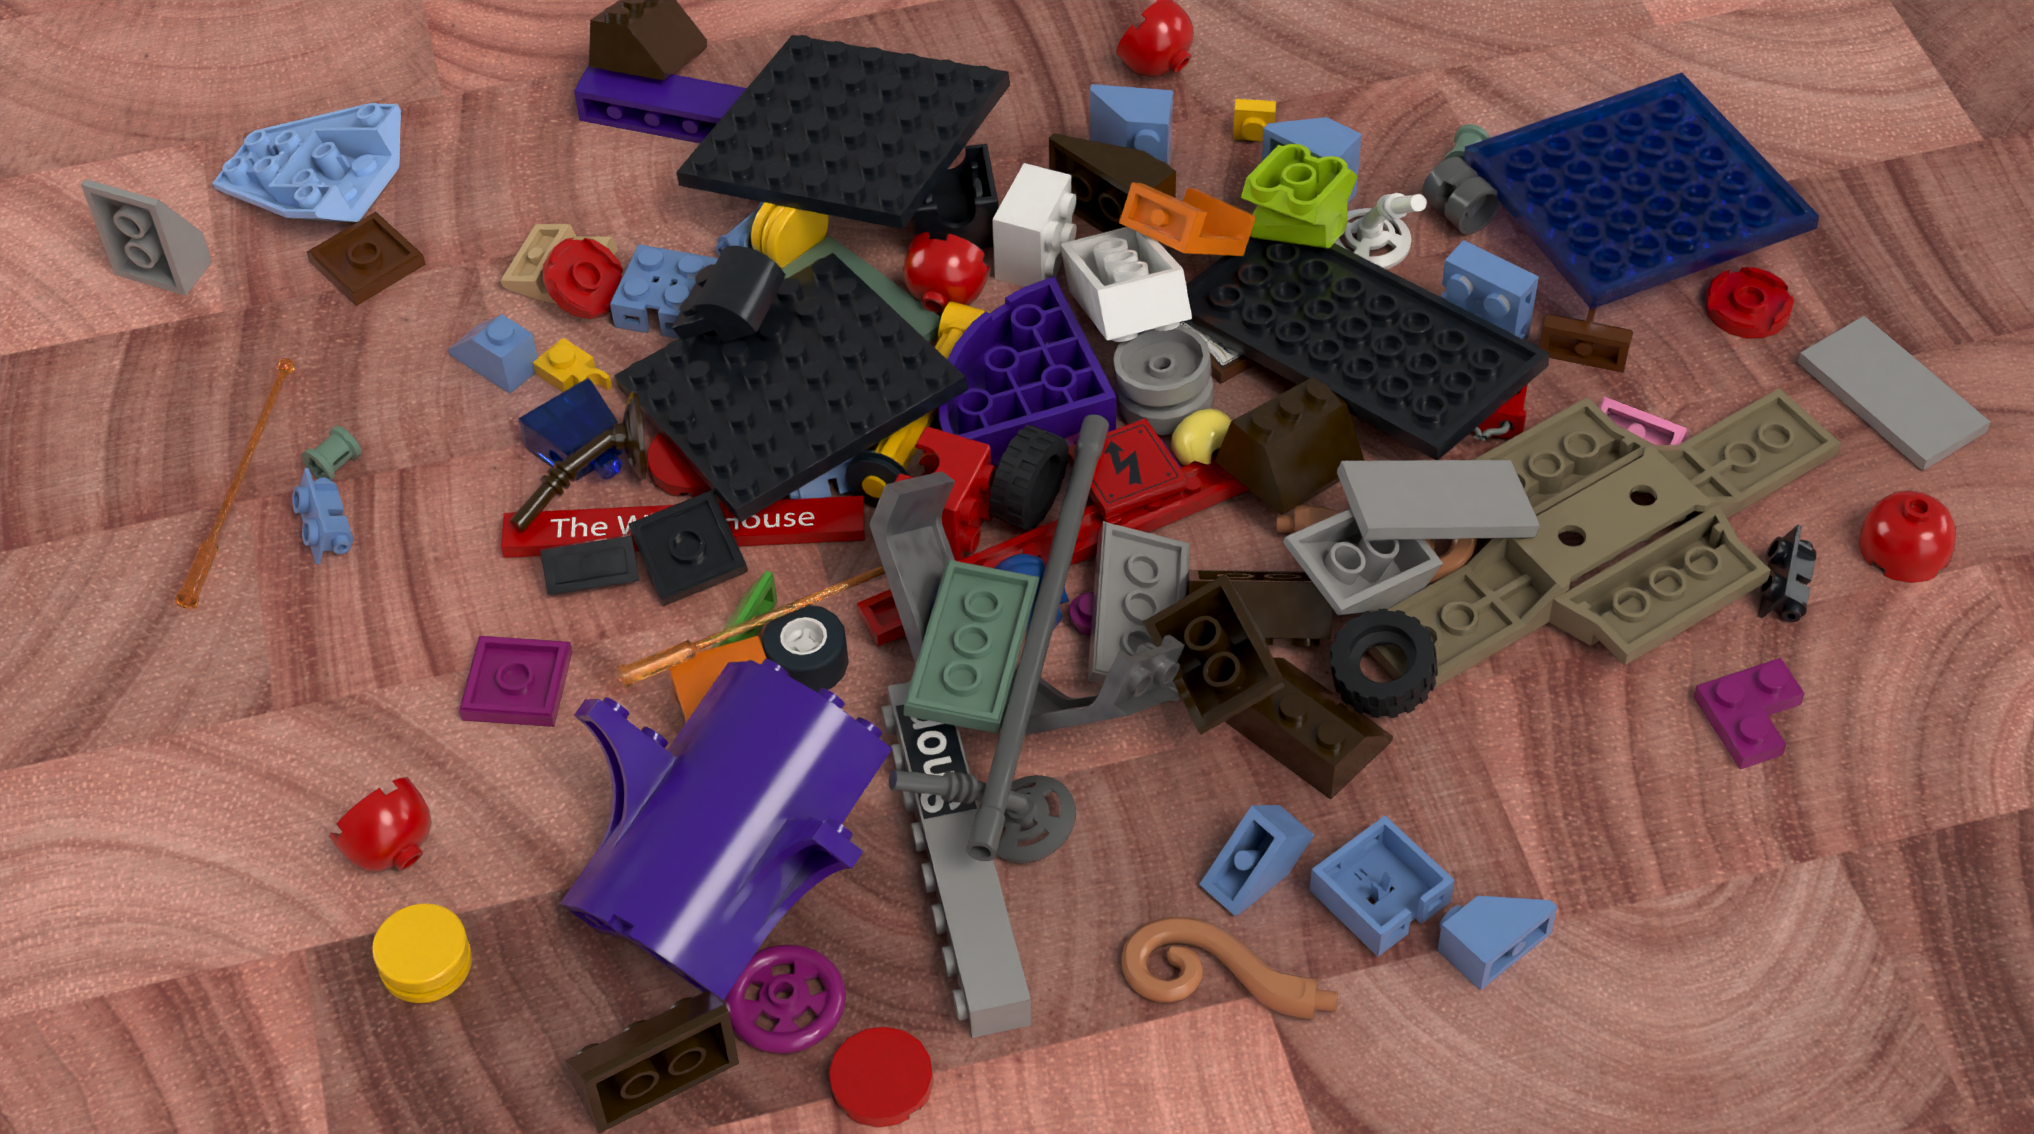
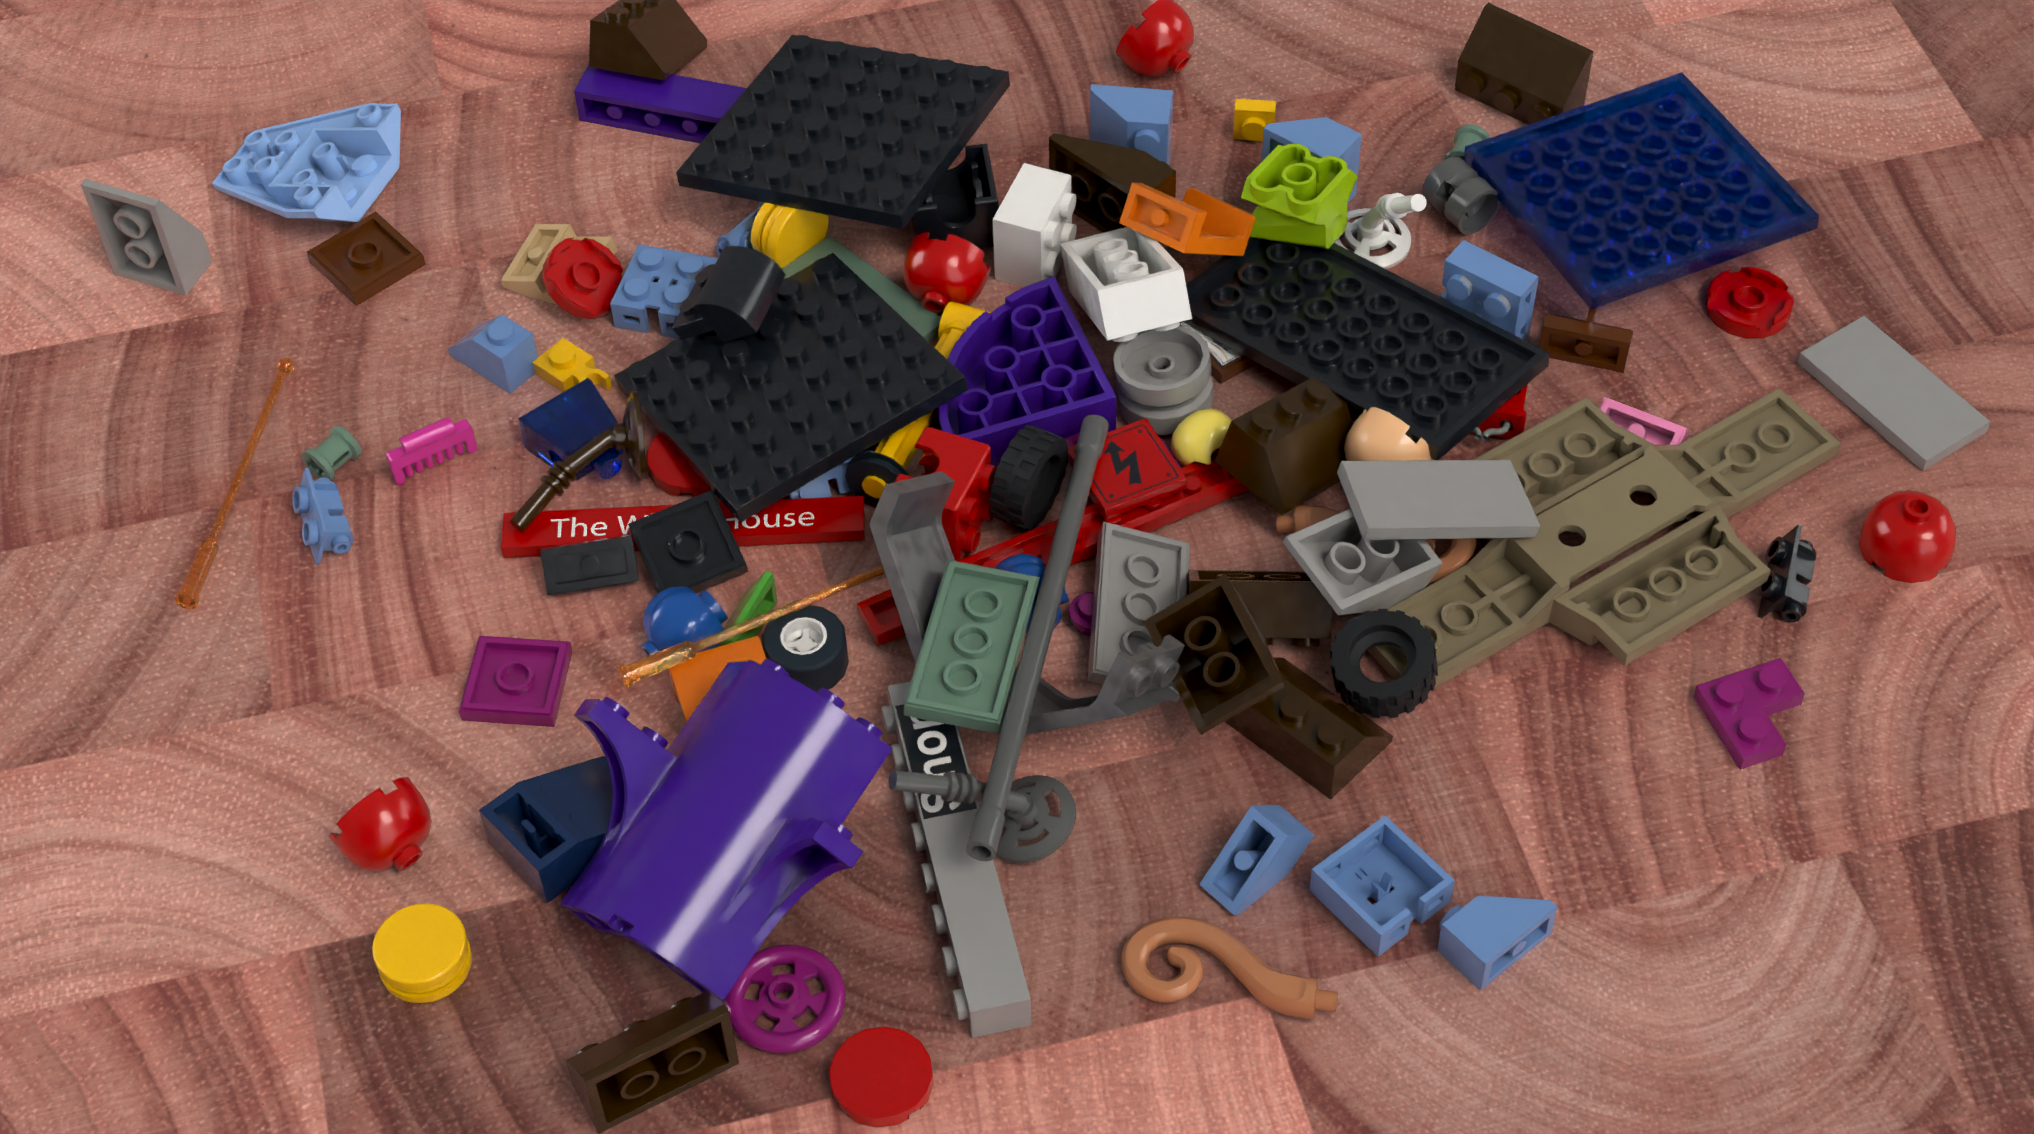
none -> dark pink piece [386,417,477,485]
none -> dark blue slope [479,756,613,903]
none -> blue plant [641,586,728,667]
none -> light nougat cylinder [1344,407,1434,461]
none -> dark brown slope [1455,2,1594,139]

